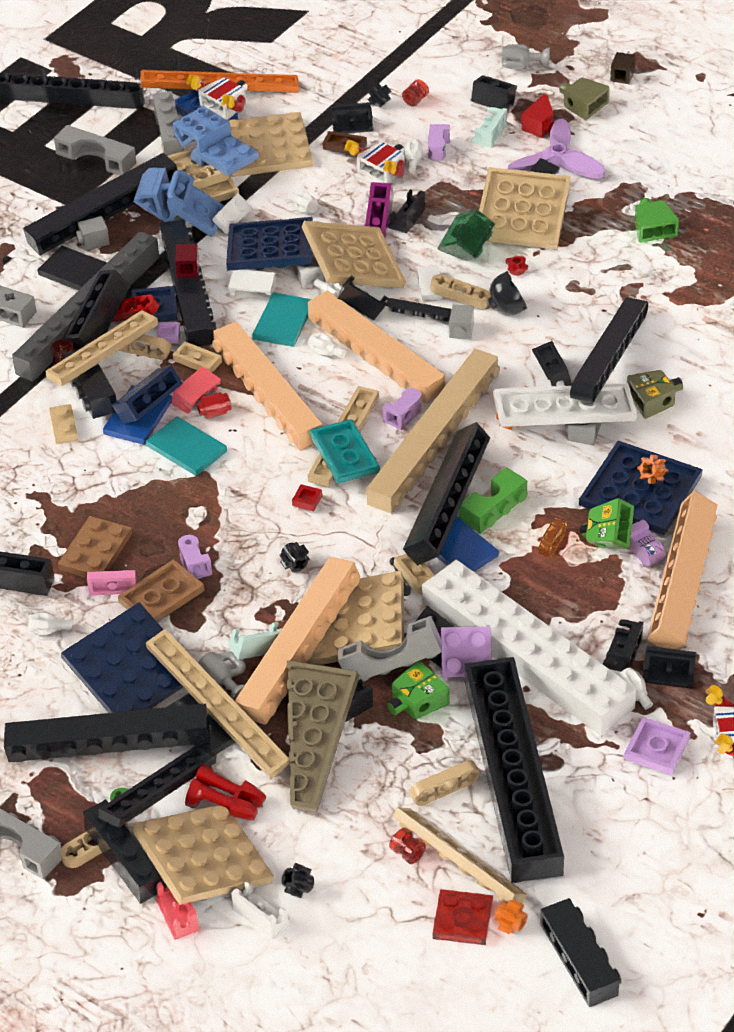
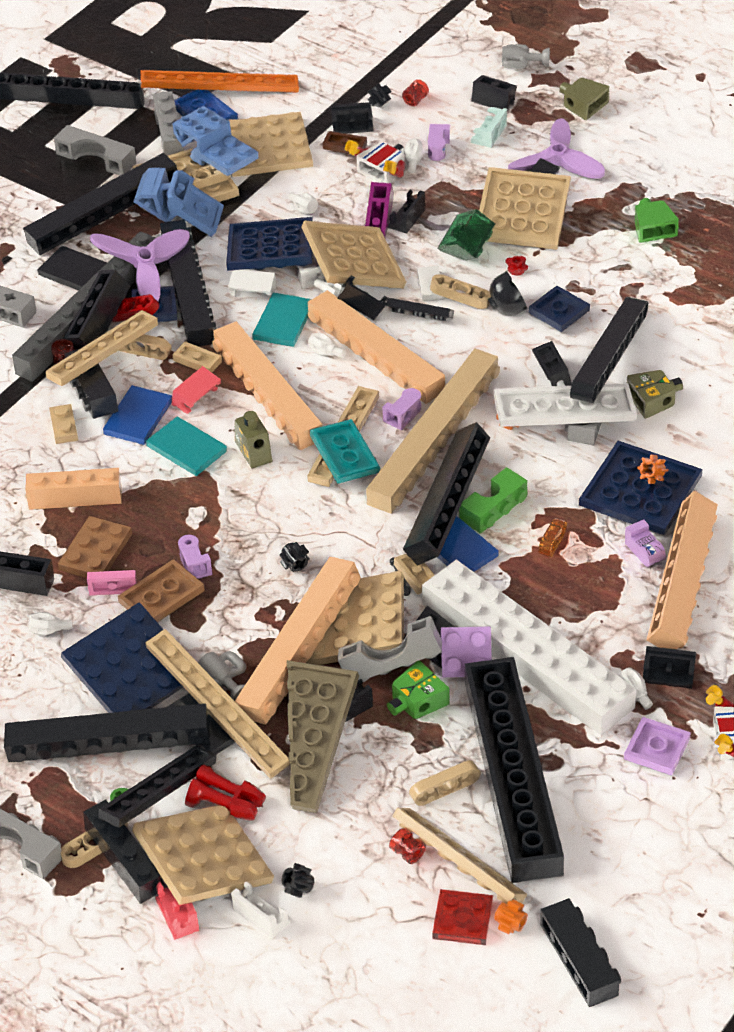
light grey brick [76,216,110,251] -> none
dark blue brick [112,365,183,424] -> none
lavender plate [157,322,181,343] -> none
dark red brick [175,244,199,278] -> none
torso [186,74,248,120] -> none
red brick [197,392,232,419] -> none
white plate [212,193,252,234] -> none
light aqua hinge [227,622,282,660] -> none
red plate [292,484,323,512] -> none
light grey brick [449,304,474,340] -> none
red slope [522,94,554,138] -> none
bright green torso [580,498,634,549] -> none
black hinge [603,619,644,672] -> none
dark brown brick [610,52,636,84] -> none
none -> light nougat brick [25,468,122,510]
none -> lavender piece [90,229,190,302]
none -> olive torso [234,411,273,469]
none -> dark blue plate [528,285,590,332]

